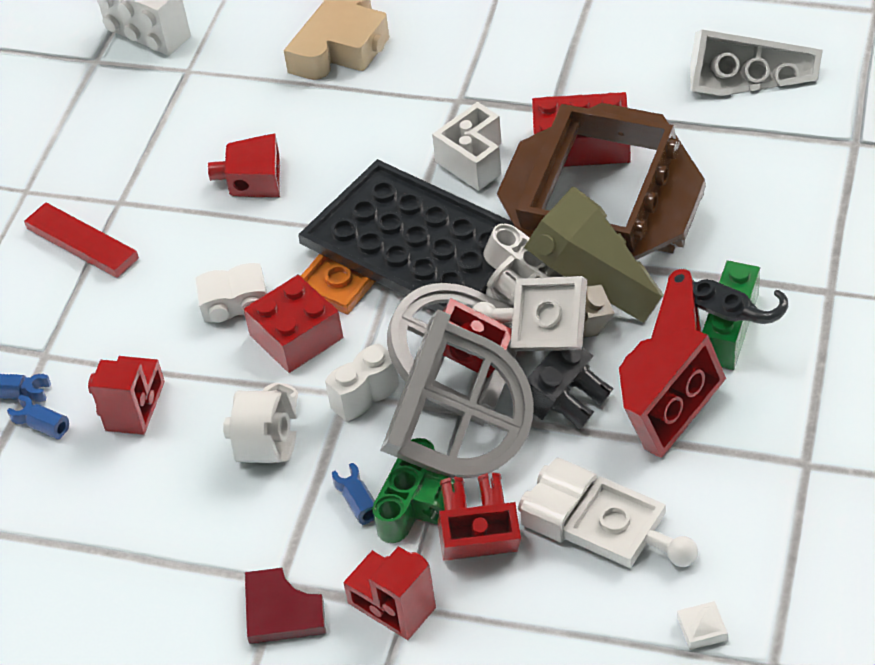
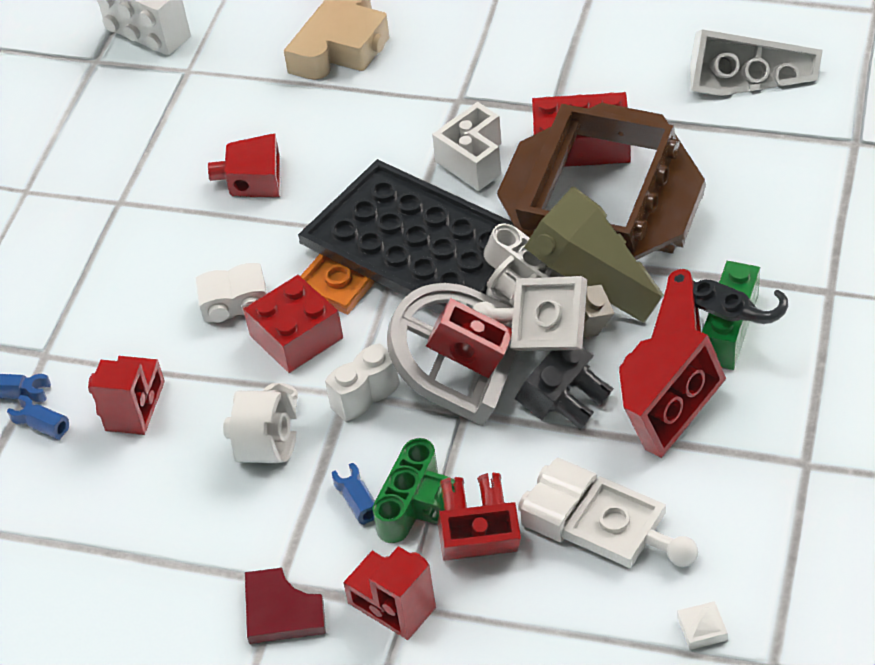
red tile [24,202,139,278] -> none
light grey window [380,309,533,479] -> none

